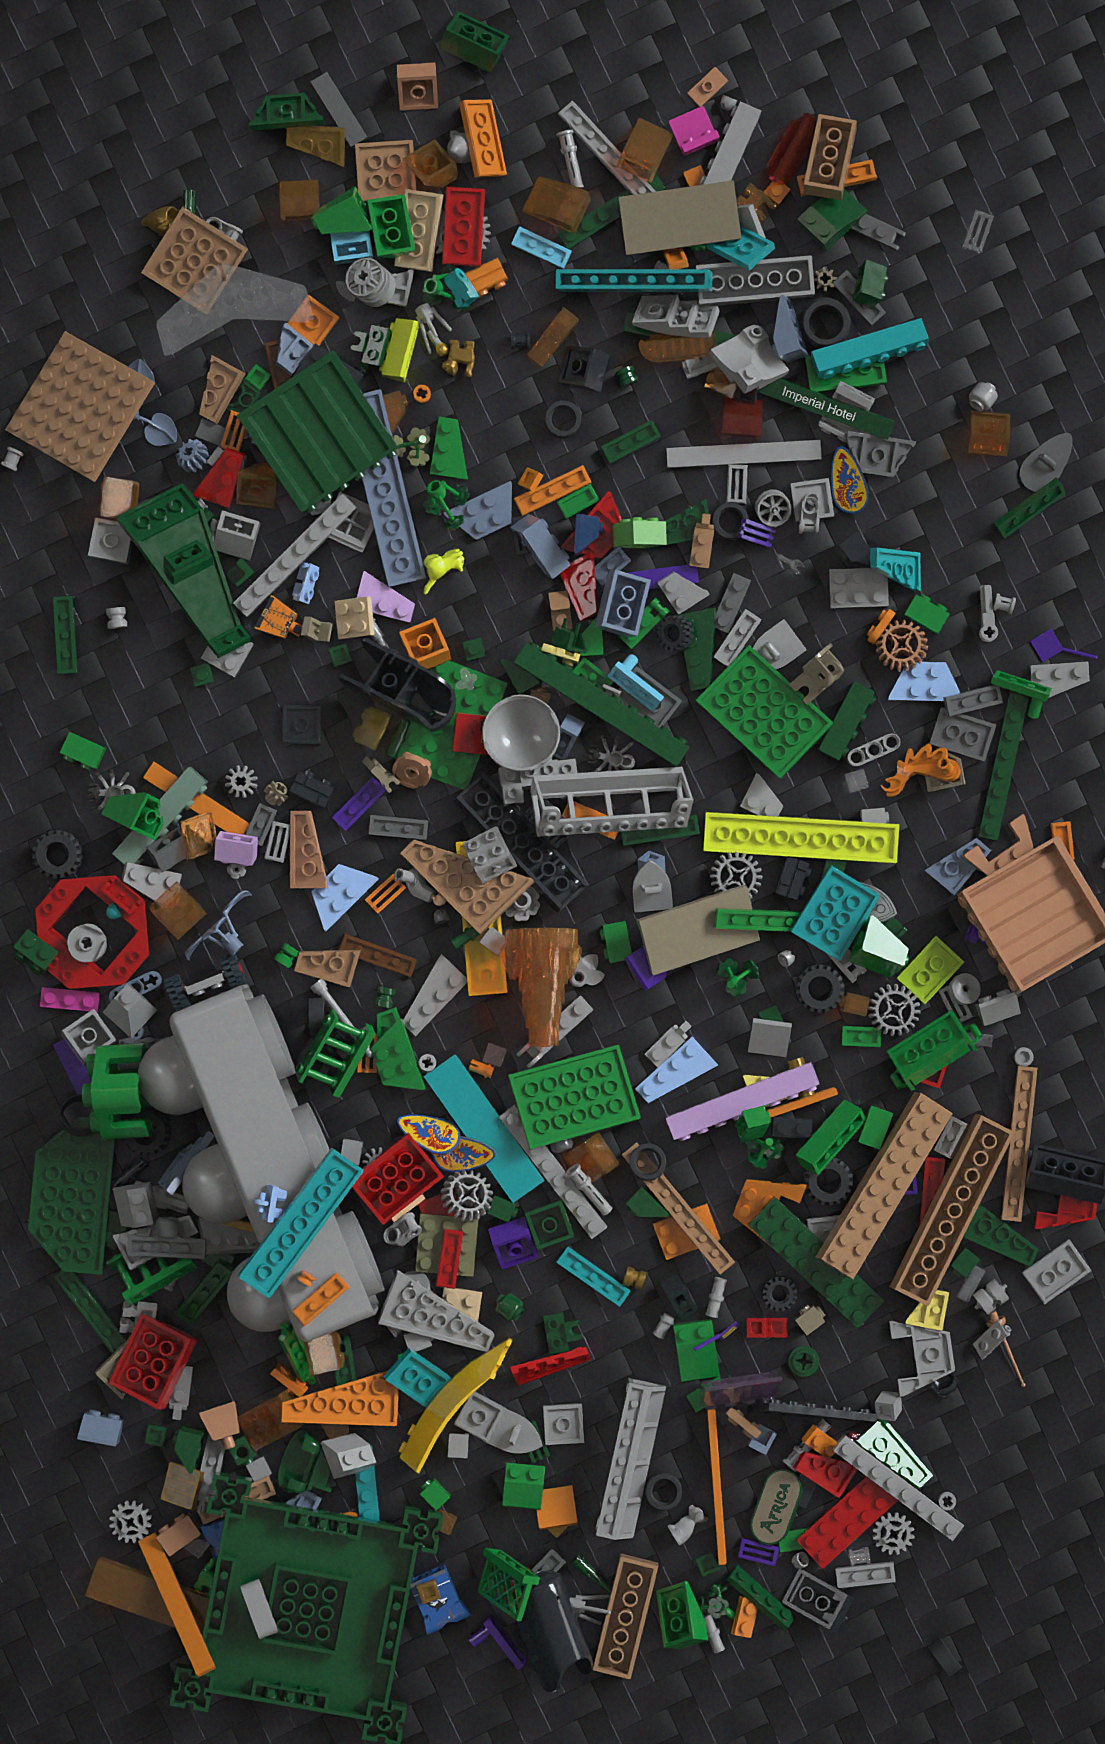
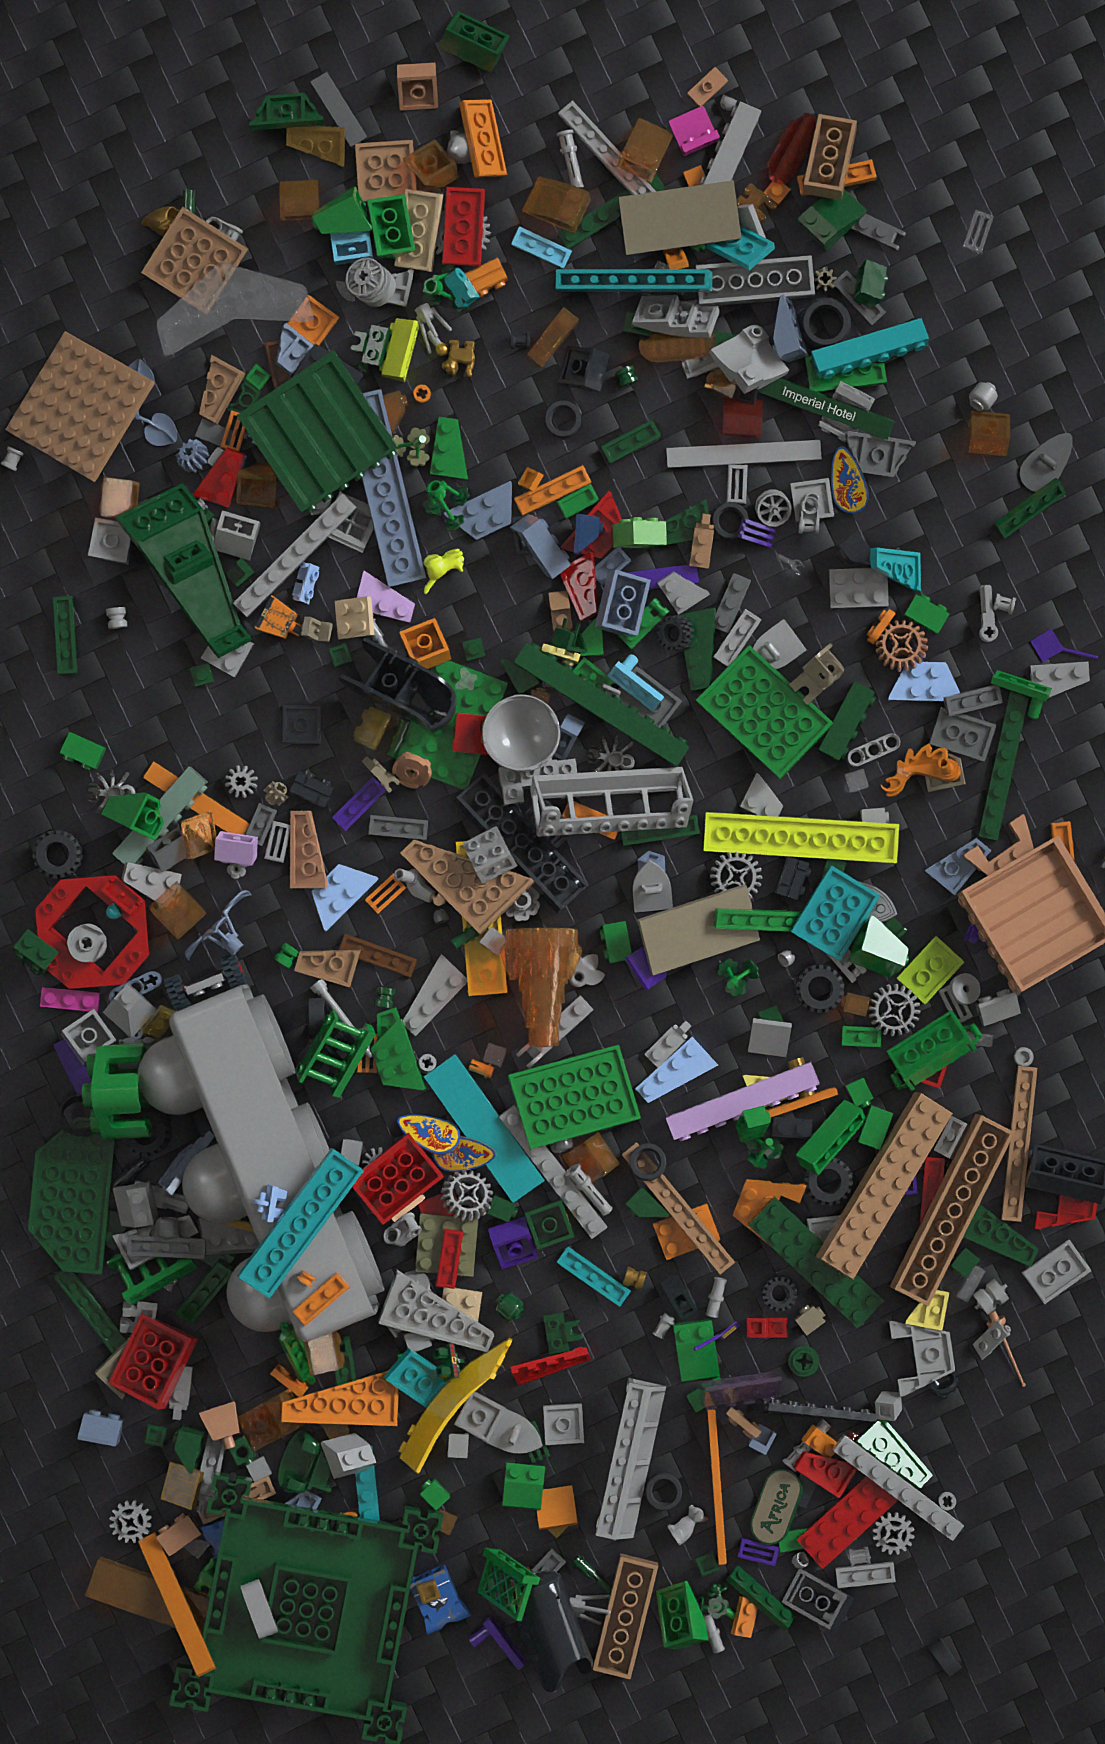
none -> clear yellow plate [142,1005,177,1039]
none -> dark green hips [433,1343,465,1383]
none -> green brick [845,1077,874,1108]

